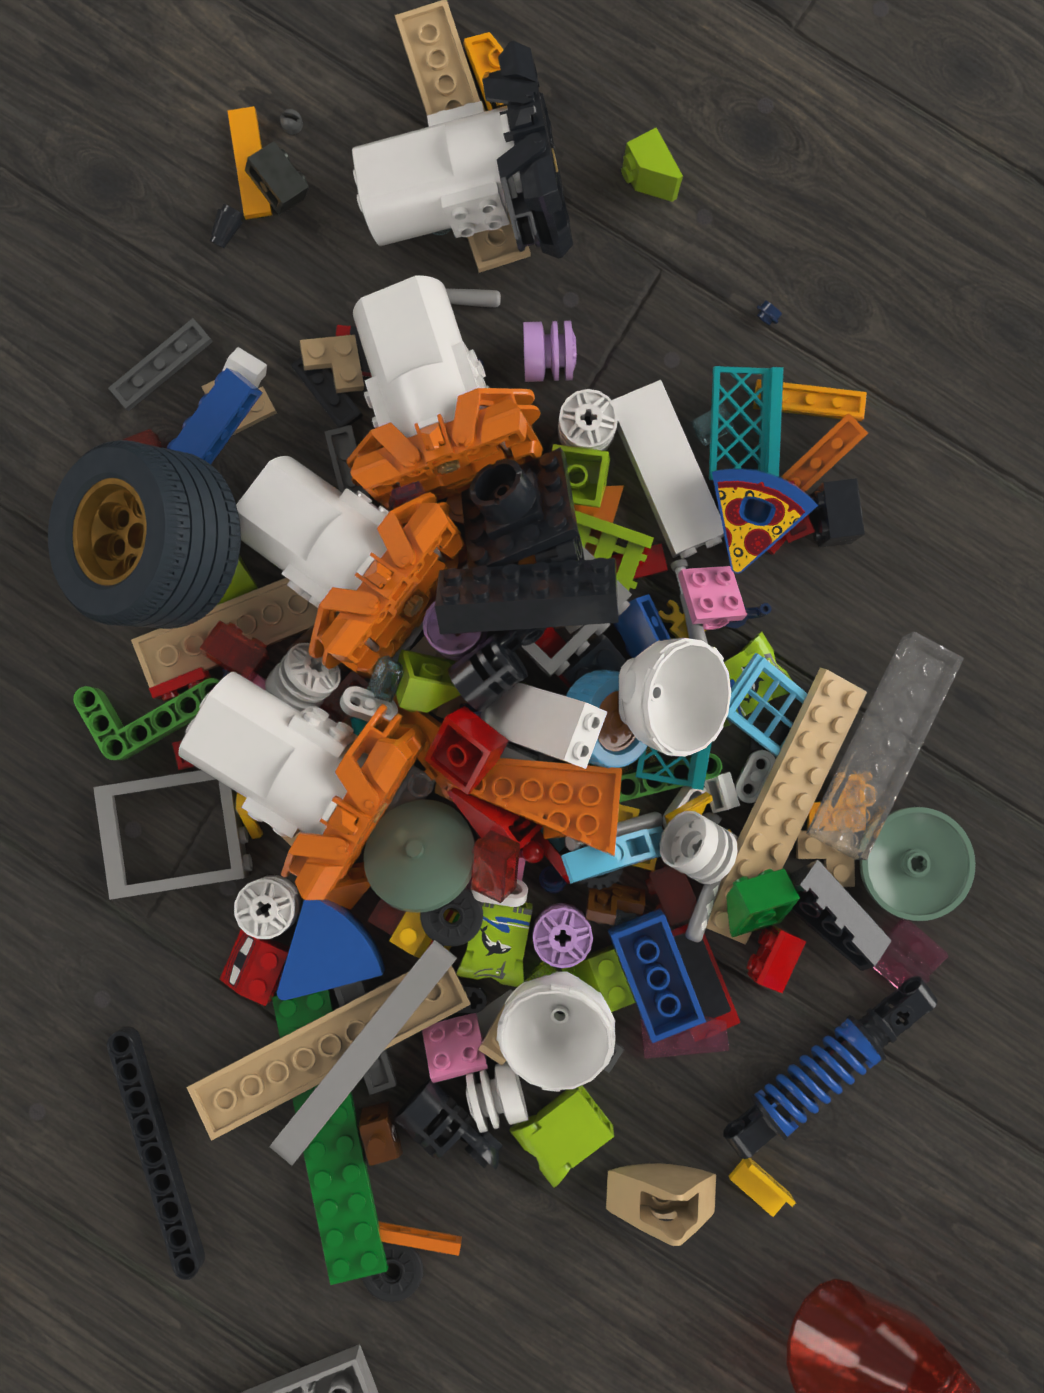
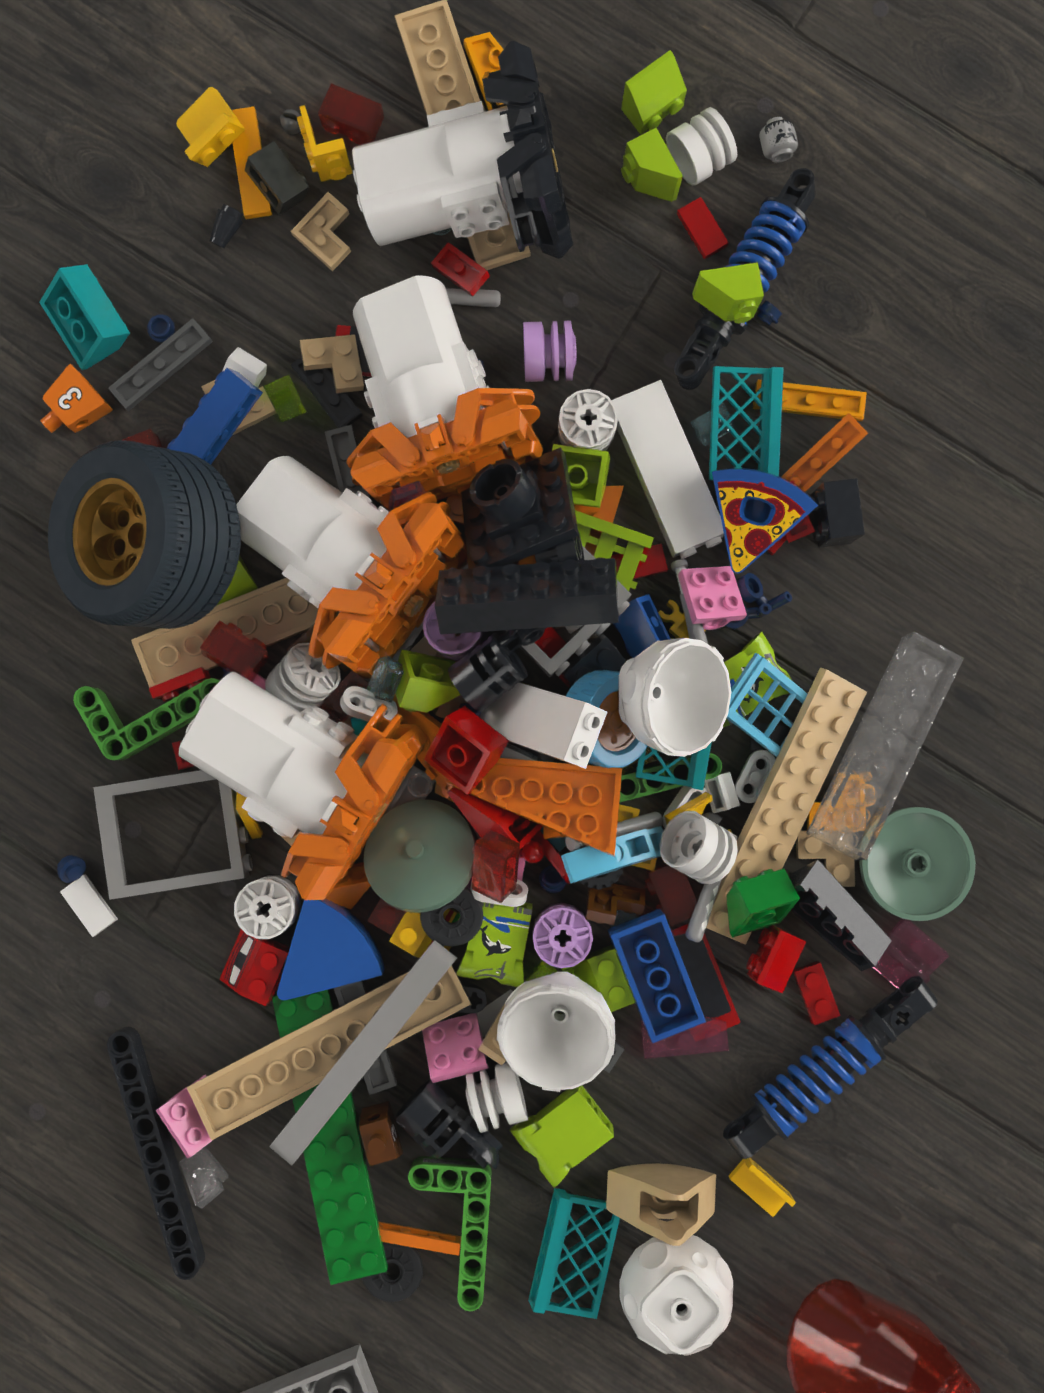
none -> teal slope [39,264,130,370]
none -> orange torso [40,364,113,433]
none -> dark blue plate [57,855,86,883]
none -> white tile [60,874,118,937]
none -> dark blue plate [147,315,175,343]
none -> bright pink plate [156,1074,211,1158]
none -> yellow bracket [176,87,245,167]
none -> clear slope [179,1147,229,1209]
none -> clear neon green panel [264,375,307,422]
none -> tan plate [291,192,351,271]
none -> yellow bracket [297,105,353,182]
none -> clear red brick [318,83,384,145]
none -> bright green beam [408,1156,492,1311]
none -> red plate [431,242,490,297]
none -> teal fence [528,1188,620,1319]
none -> white rock [619,1235,733,1356]
none -> lime slope [621,50,687,135]
none -> white wheel [666,107,737,186]
none -> piece [674,168,816,390]
none -> red tile [677,197,729,260]
none -> lime slope [692,262,764,323]
none -> dark blue plate [736,573,792,611]
none -> light grey head [759,117,798,163]
none -> red plate [793,961,841,1025]

